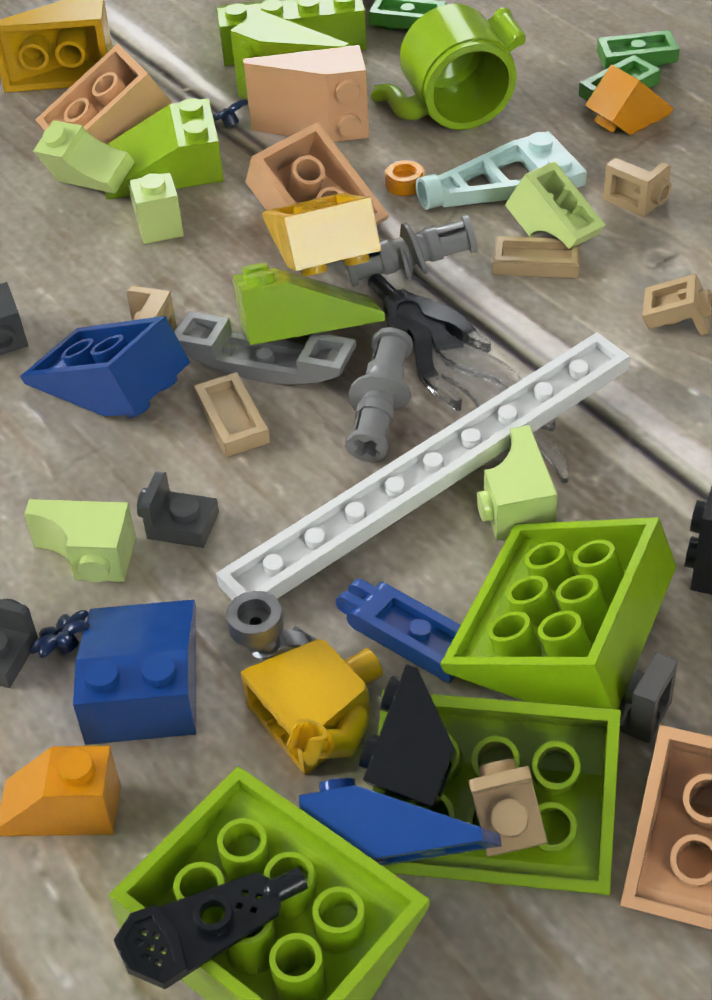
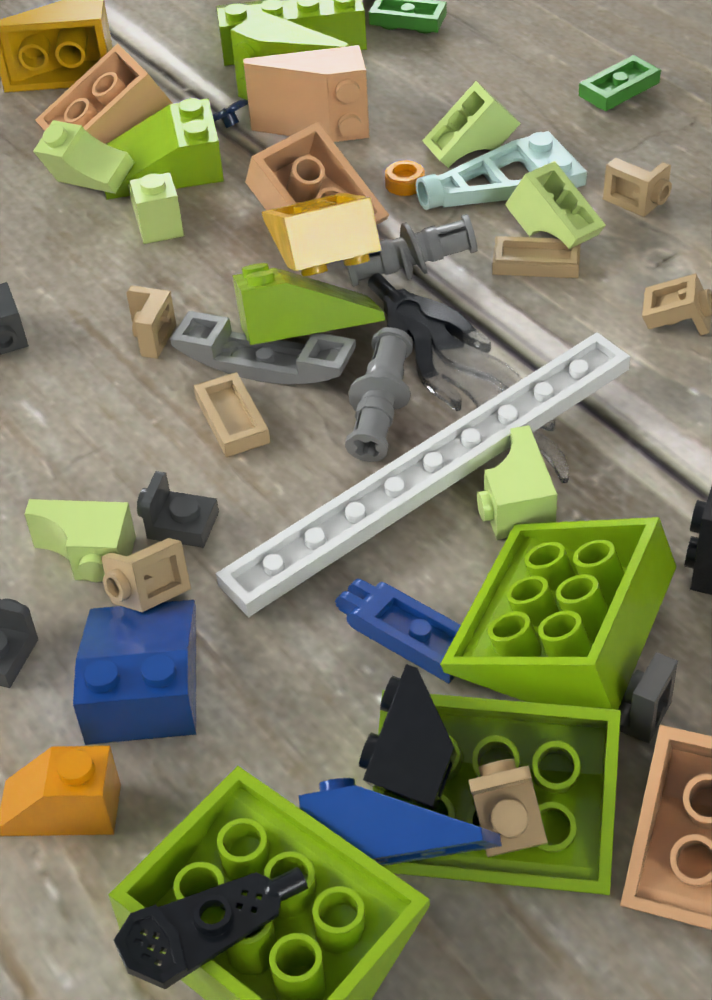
blue slope [20,316,190,418] -> none
dark blue plant [29,610,90,658] -> none
yellow torso [226,591,383,775] -> none
lime piece [370,2,526,130] -> none
light orange slope [585,64,674,135] -> none
bright green plate [597,30,680,69] -> none
none -> tan bracket [101,538,191,612]
none -> yellowish green arch [422,81,521,168]

